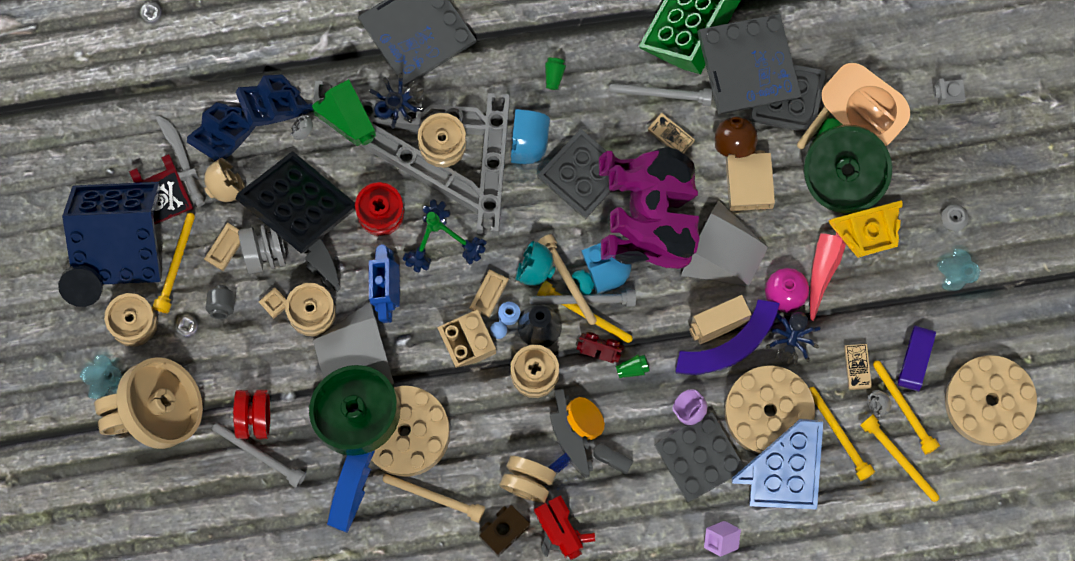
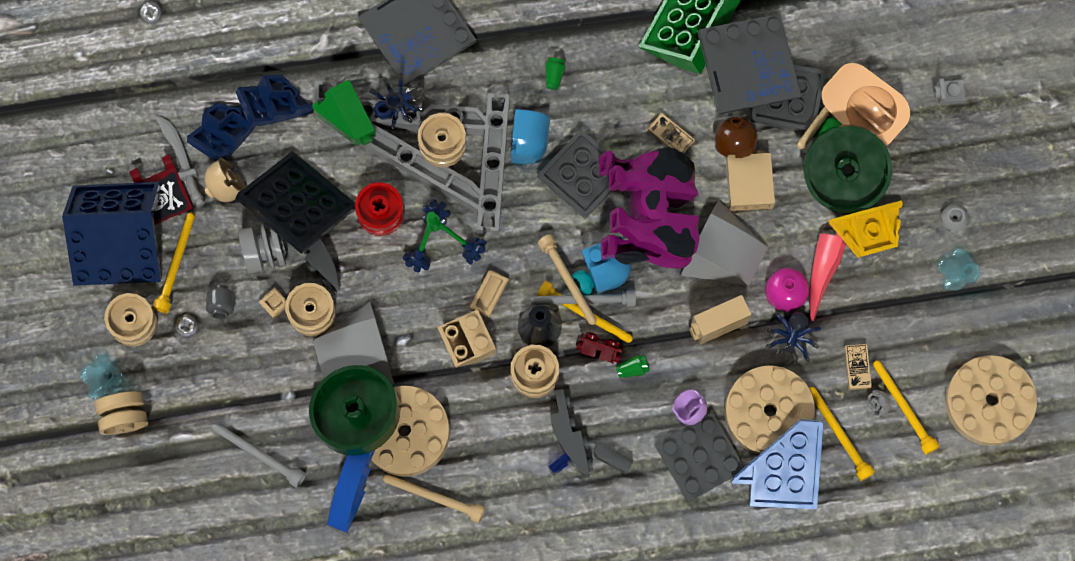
black tile [58,265,103,307] -> none
tan piece [116,357,203,449] -> none
tan tile [204,223,241,271] -> none
red wheel [233,390,270,439] -> none
light grey plate [290,115,313,140] -> none
blue hinge [369,244,400,323] -> none
dark brown brick [479,504,530,557] -> none
light blue plate [490,302,520,339] -> none
tan wheel [499,456,556,503] -> none
teal cylinder [515,241,556,286] -> none
red piece [534,495,595,560] -> none
light orange tile [566,397,605,440] -> none
light grey piece [609,84,712,106] -> none
dark purple tile [675,299,780,375] -> none
lavender panel [704,521,741,557] -> none
yellow piece [860,414,939,502] -> none
dark purple beam [897,325,936,392] -> none

